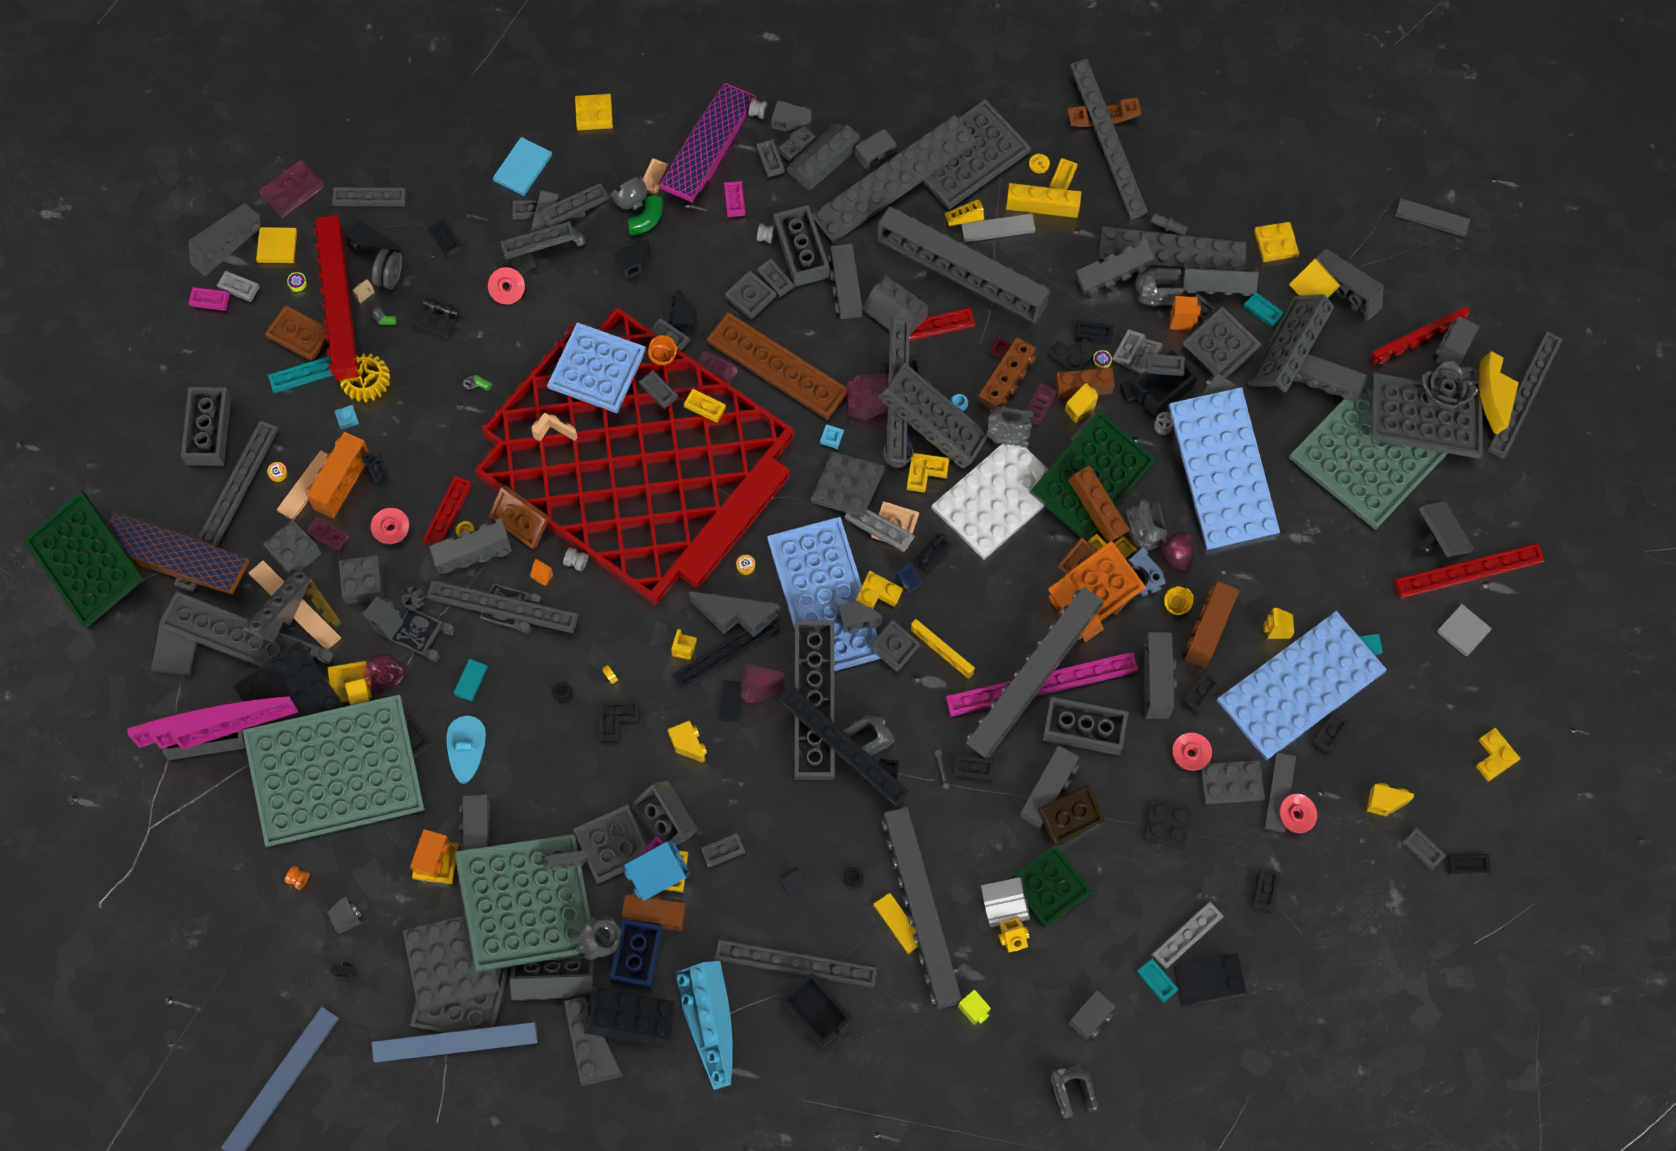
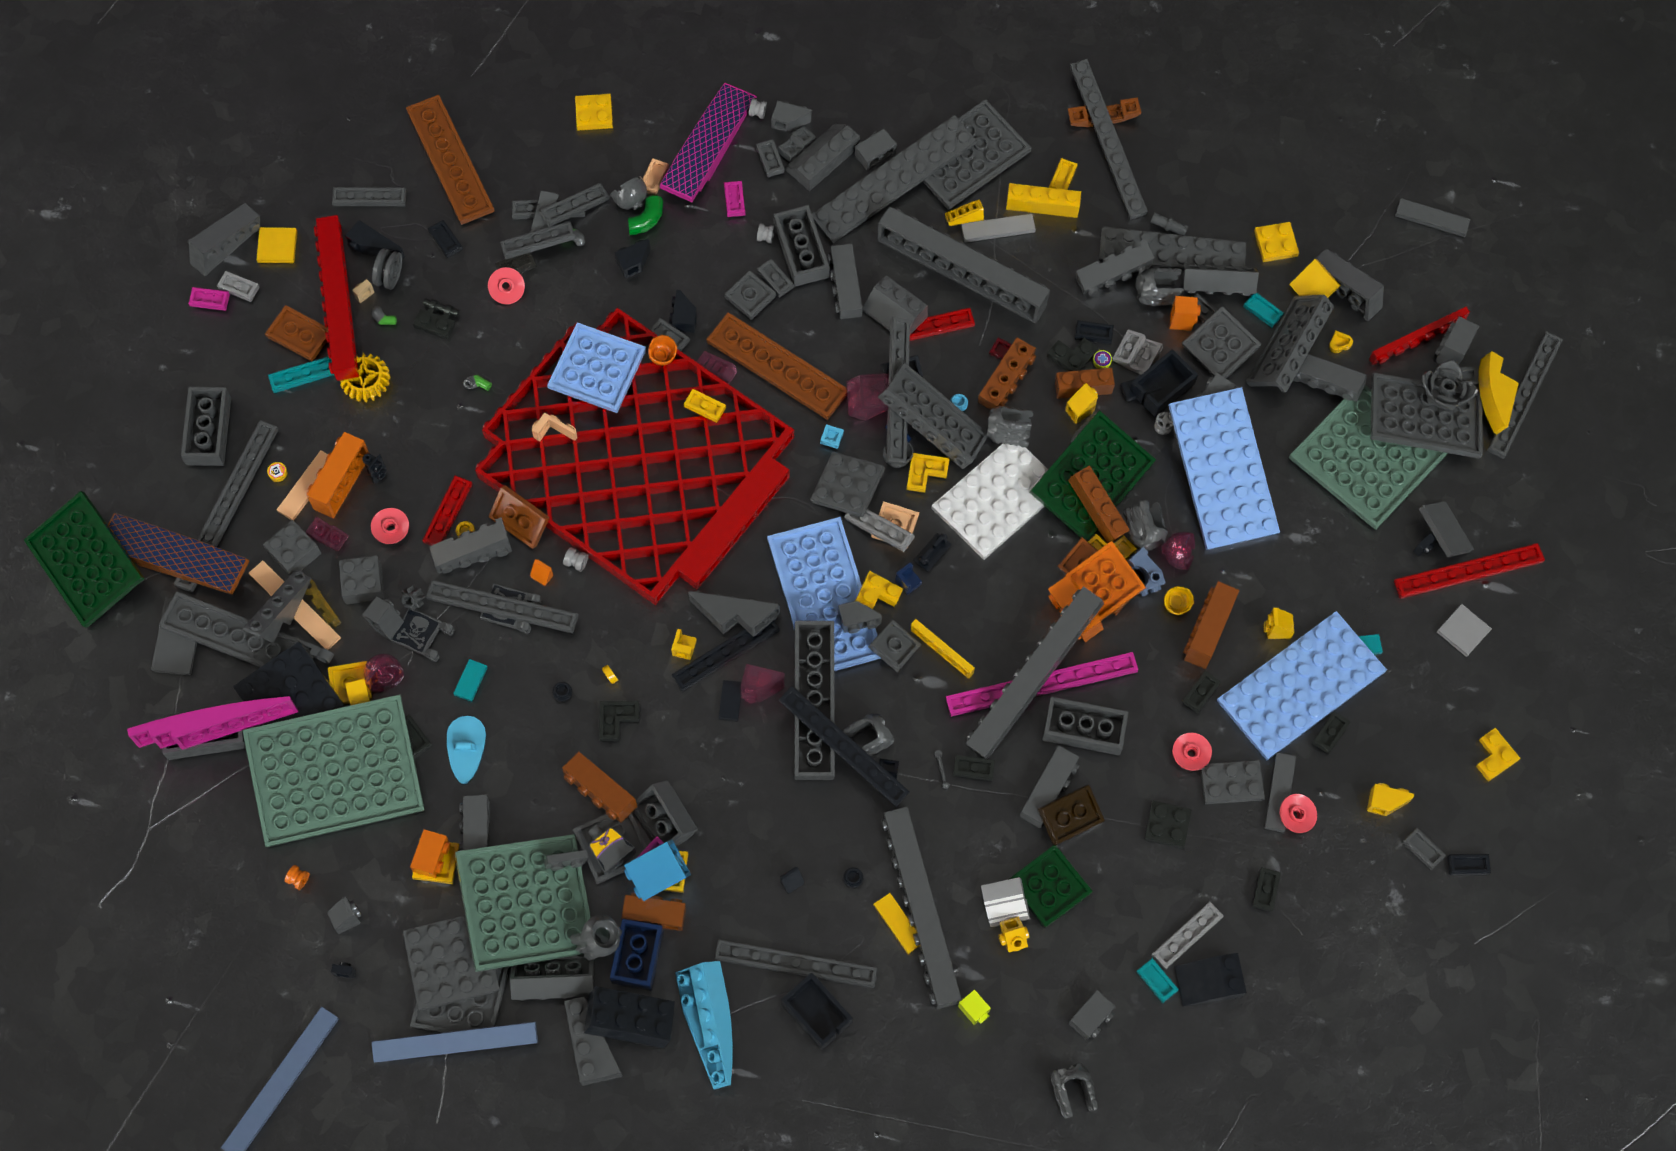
clear pink plate [259,160,325,218] -> none
tile [287,272,307,292] -> none
medium azure plate [335,405,359,430] -> none
medium azure tile [493,137,552,196] -> none
dark grey tile [639,370,678,409] -> none
yellow slope [668,721,707,762] -> none
dark grey plate [700,833,745,868] -> none
tile [736,555,755,575] -> none
clear pink slope [1027,383,1057,426] -> none
yellow piece [1029,154,1050,174] -> none
dark grey brick [1143,632,1177,719] -> none
dark grey tile [1146,353,1185,376] -> none
none -> dark orange plate [406,95,495,225]
none -> dark orange brick [562,752,638,823]
none -> dark grey torso [588,825,636,877]
none -> yellow tile [1329,330,1353,353]

